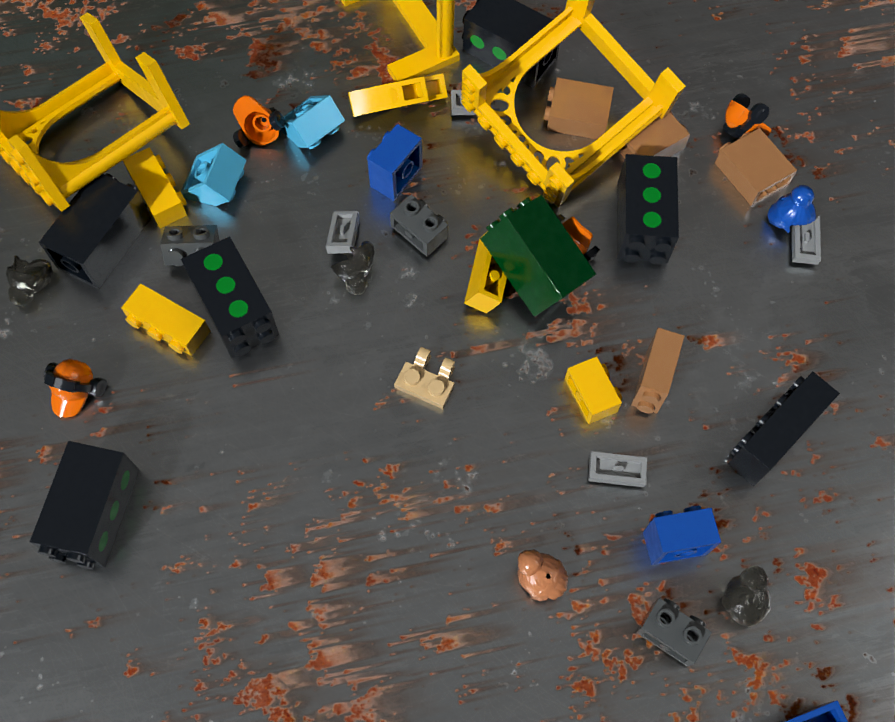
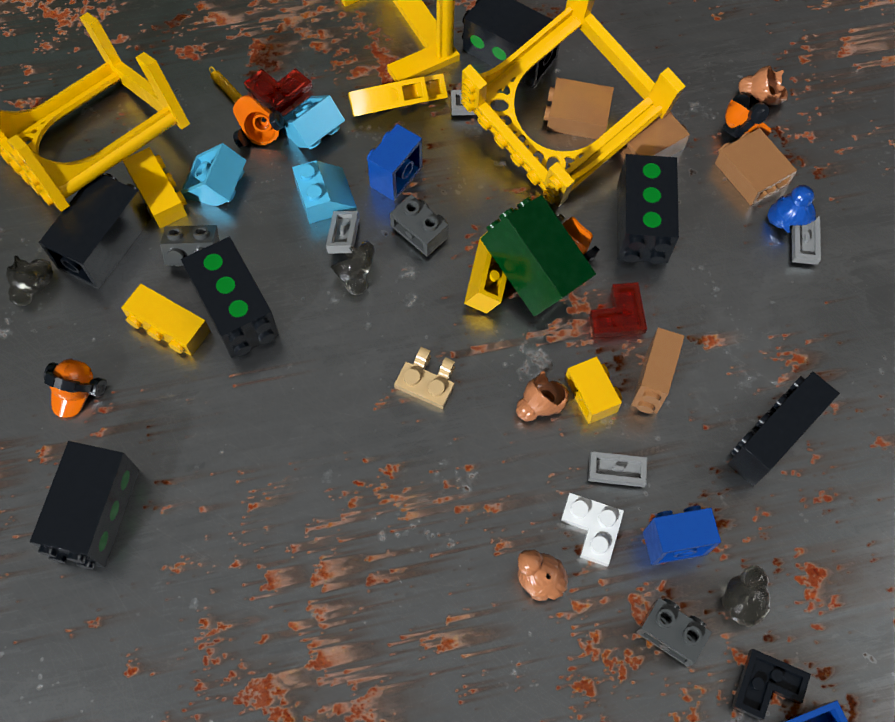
none -> yellow piece [209,67,242,103]
none -> clear red plate [244,68,313,113]
none -> medium azure slope [292,160,357,224]
none -> nougat piece [516,371,569,422]
none -> white plate [560,493,624,566]
none -> clear red plate [589,282,647,338]
none -> black plate [732,649,811,720]
none -> nougat piece [738,65,788,105]

